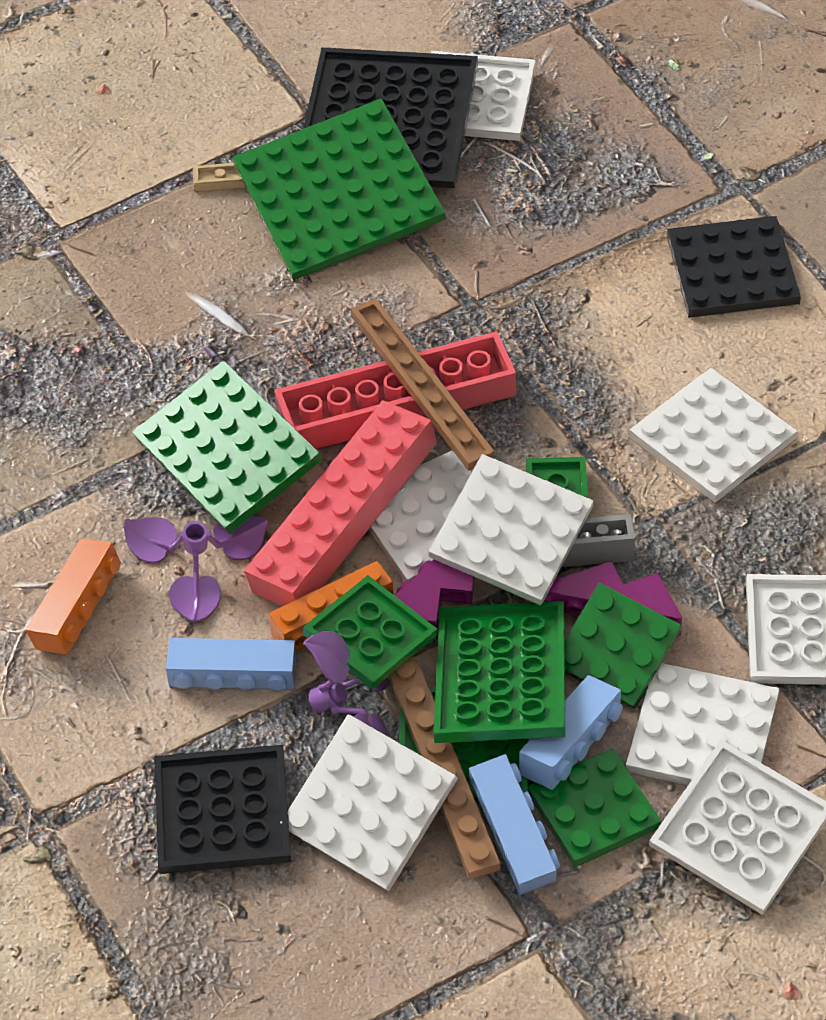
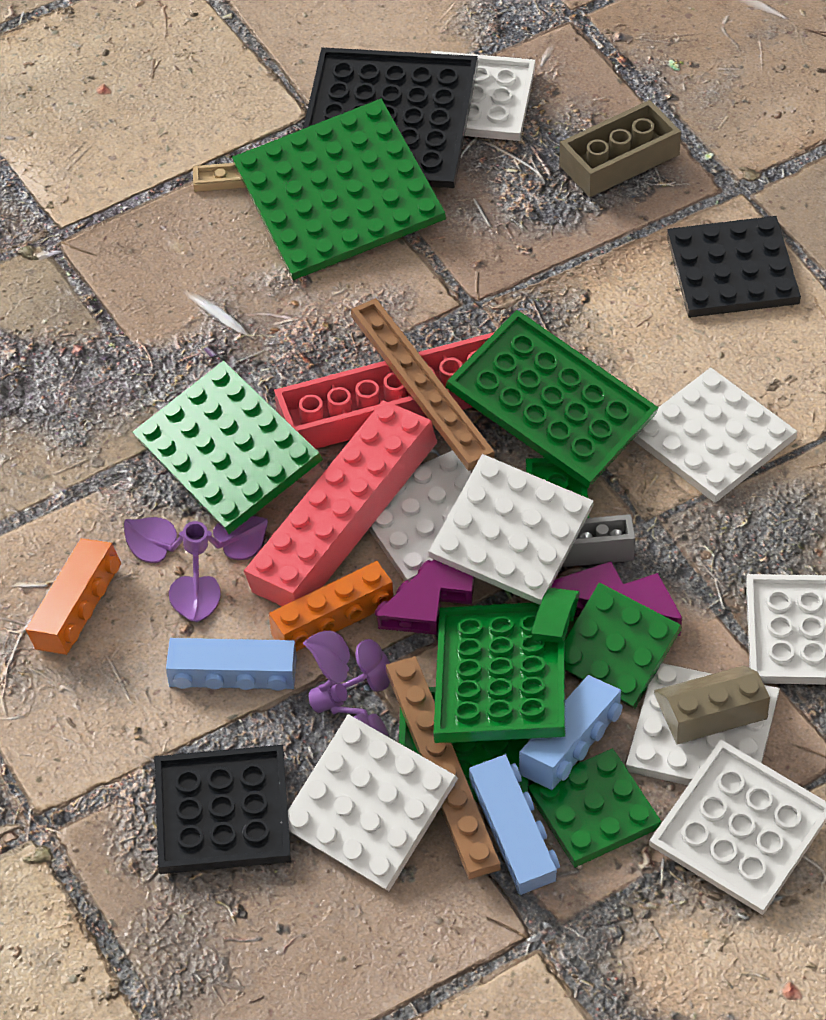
green plate [302,575,437,690] -> none
none -> green plate [445,310,659,488]
none -> green slope [531,588,580,643]
none -> dark tan brick [559,100,681,198]
none -> dark tan slope [654,665,770,745]

